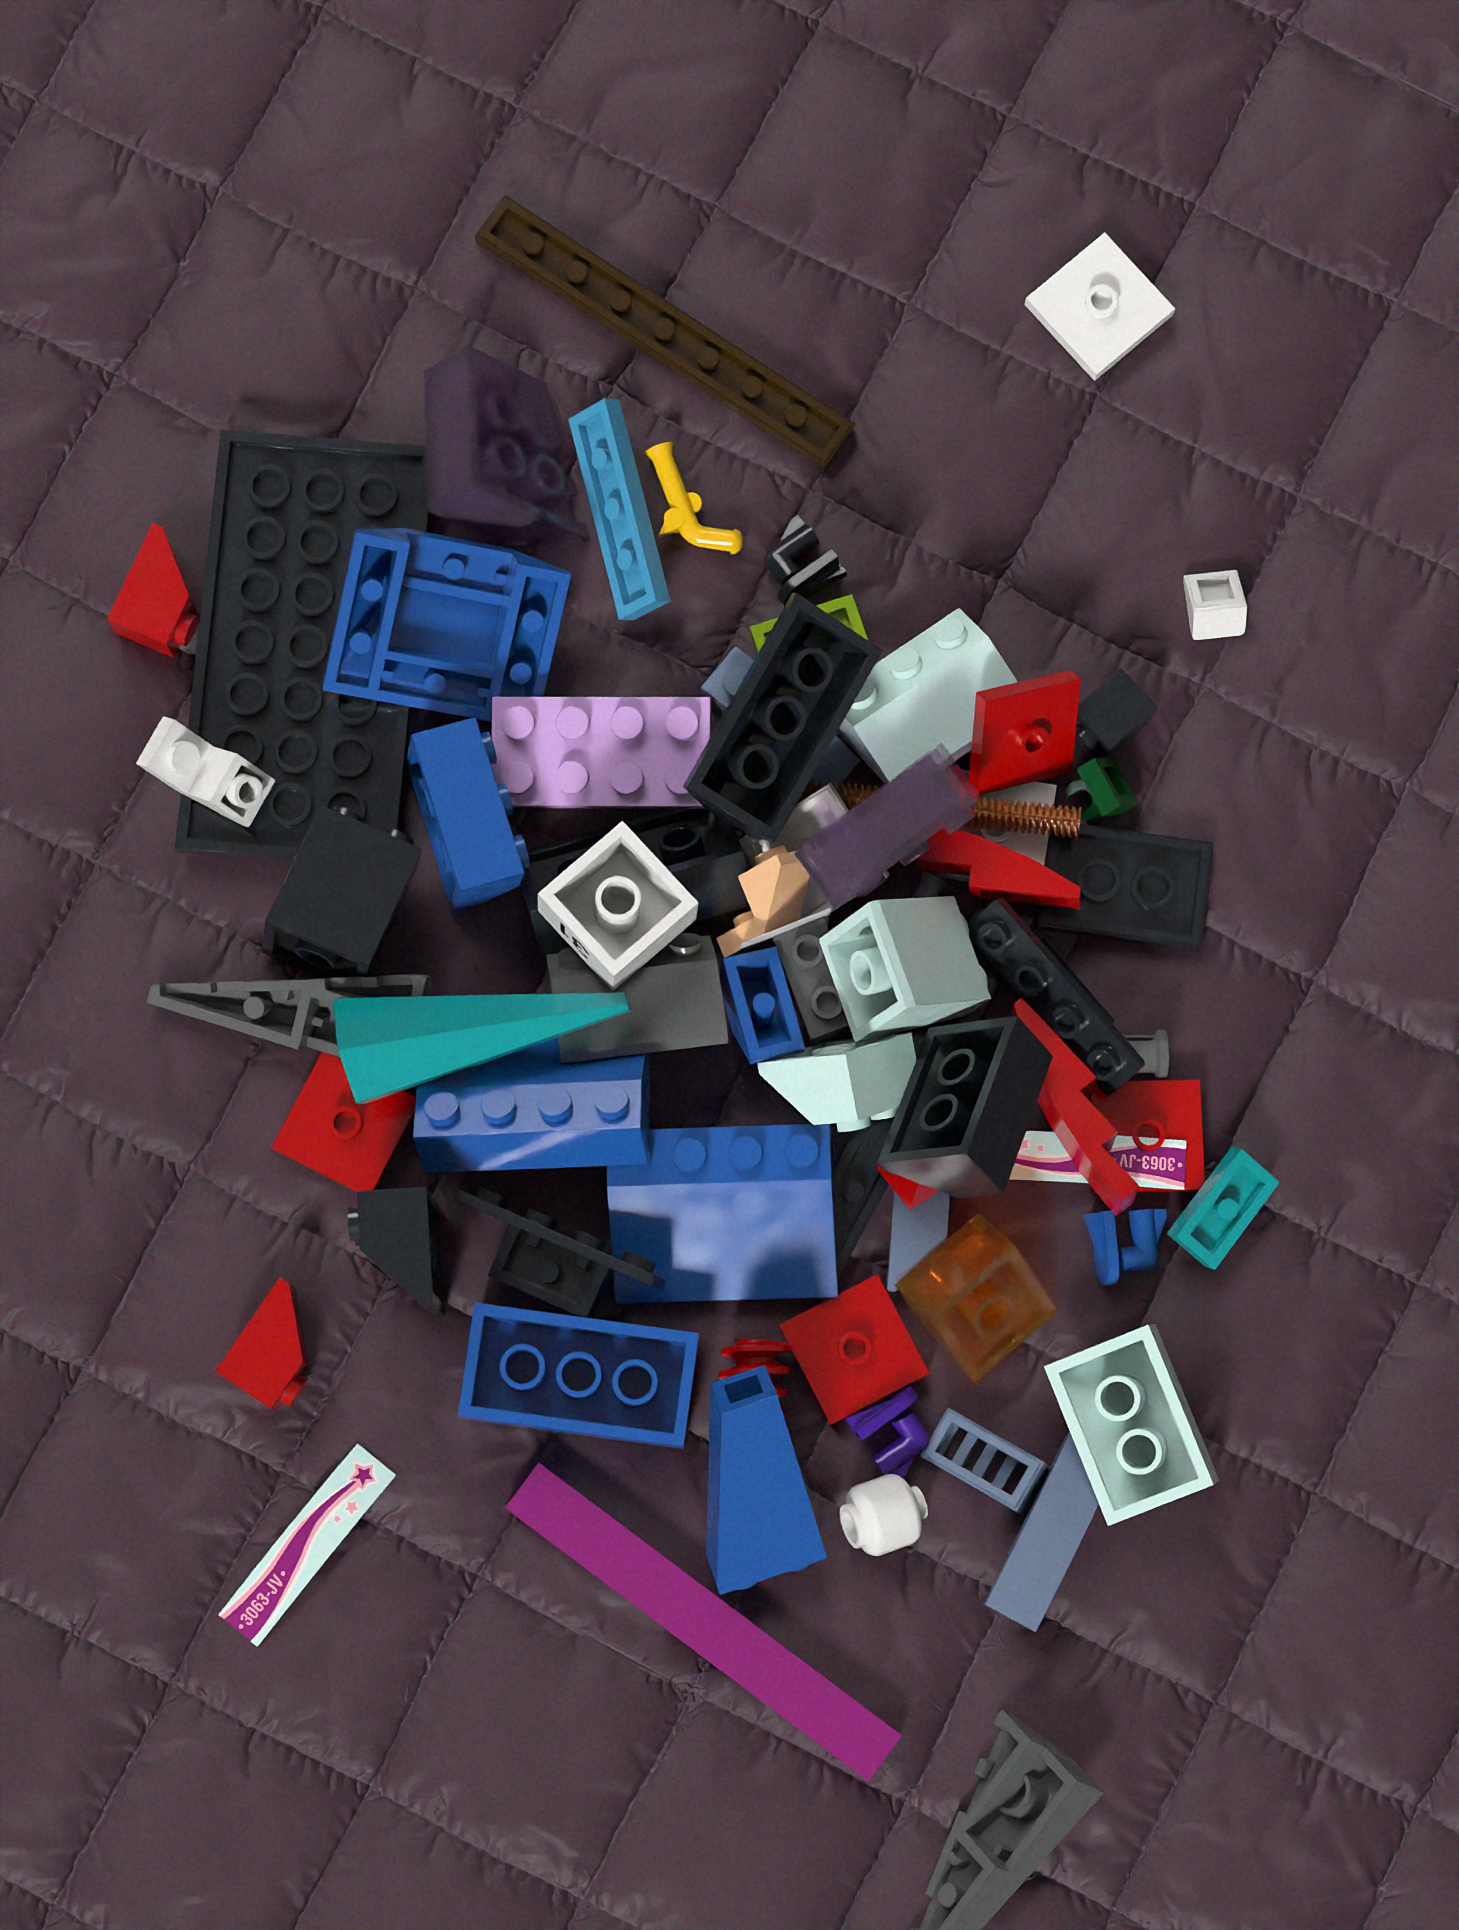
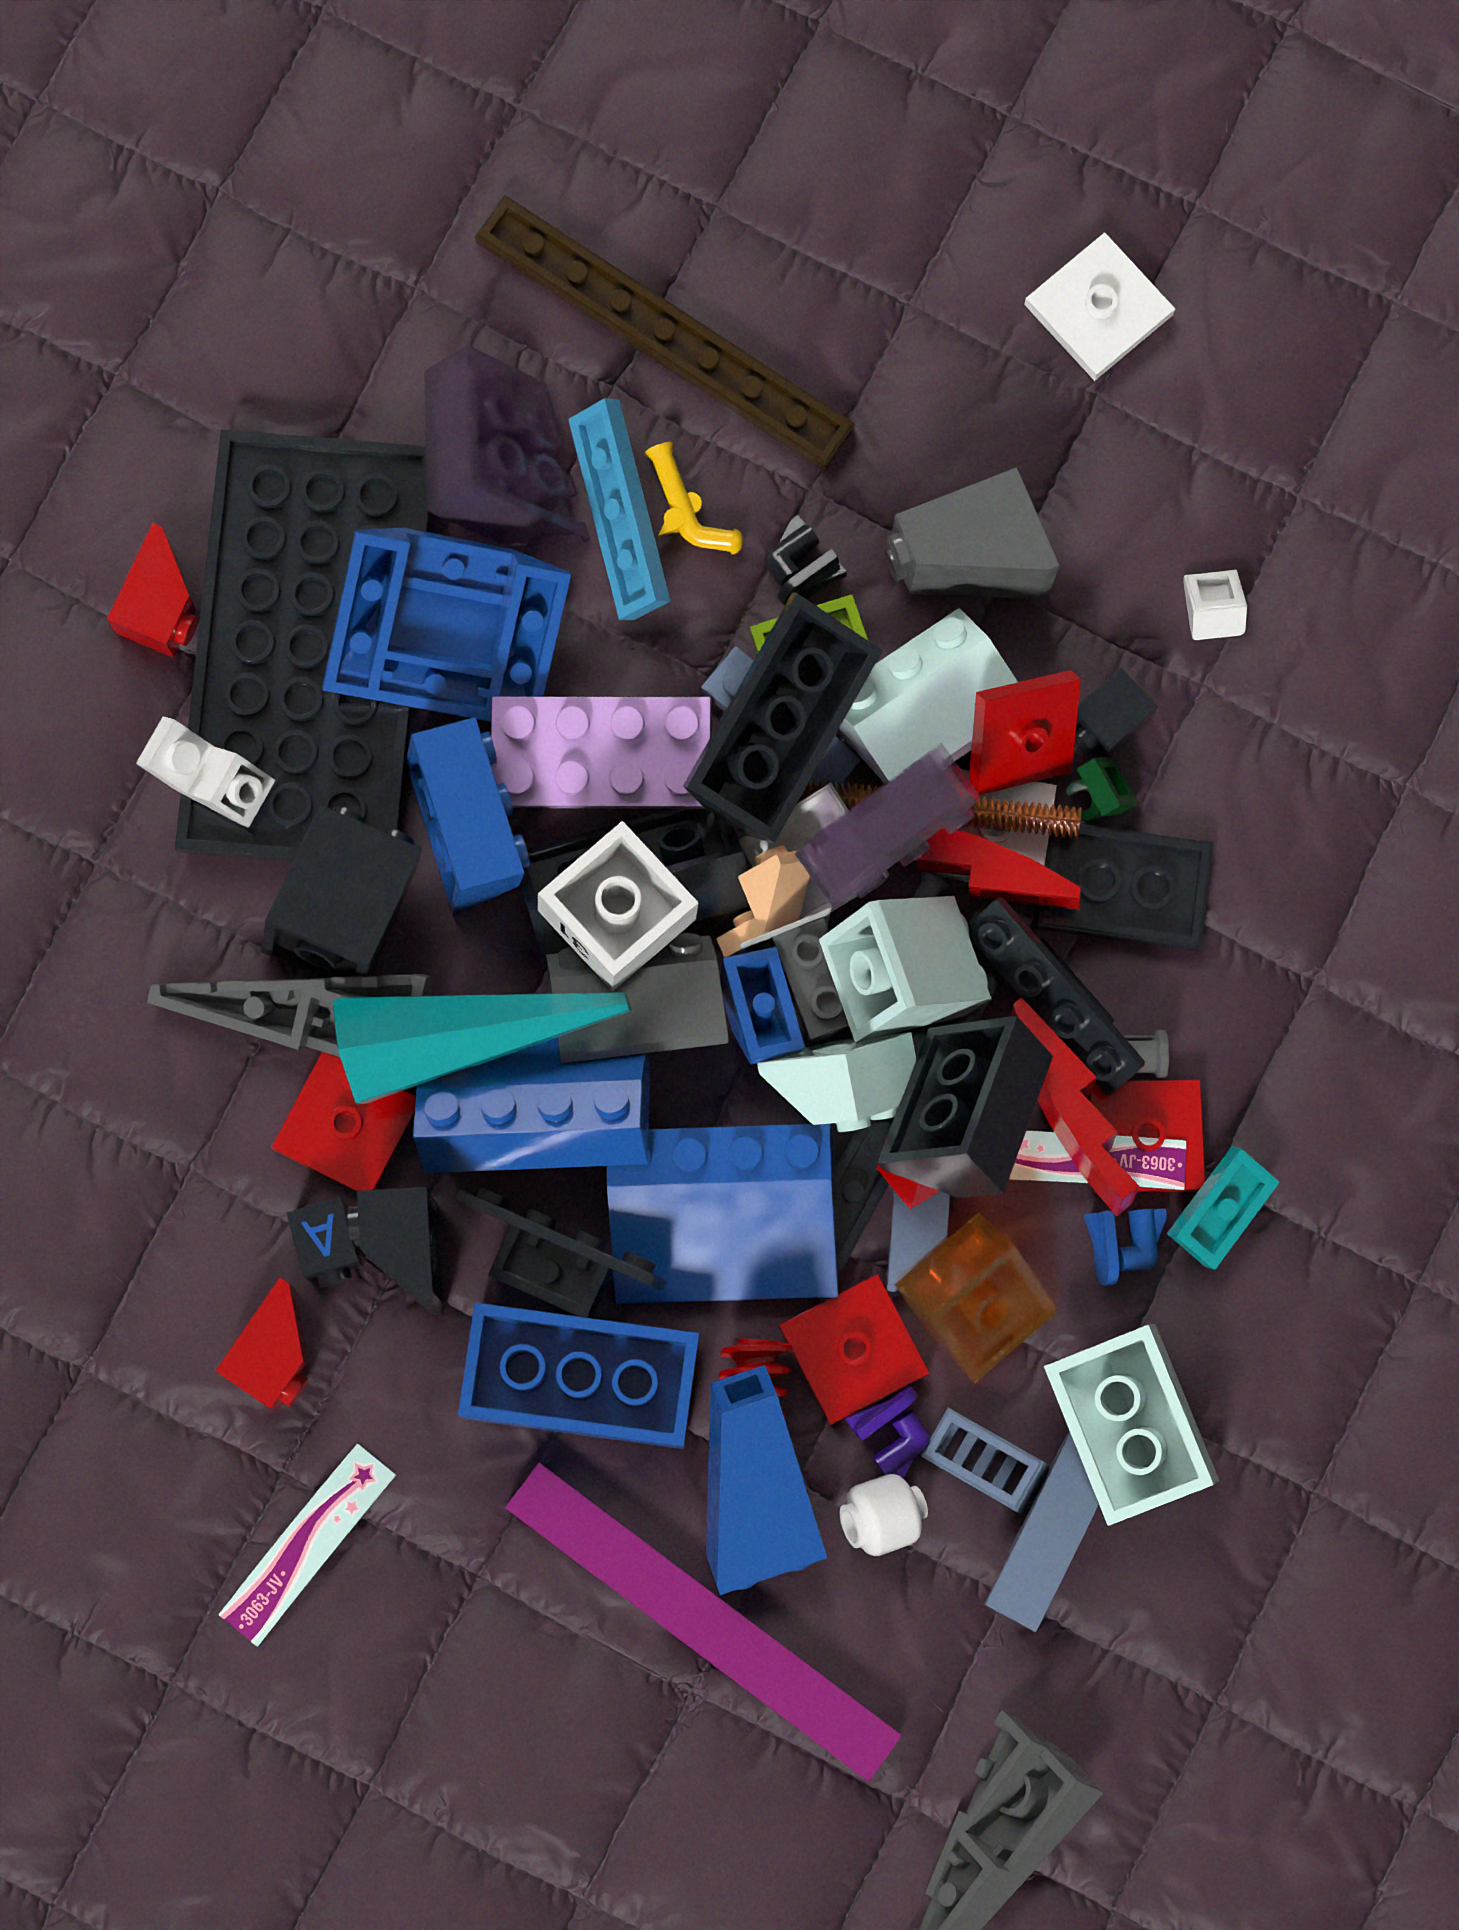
none -> black brick [286,1197,363,1287]
none -> dark grey slope [885,467,1060,599]

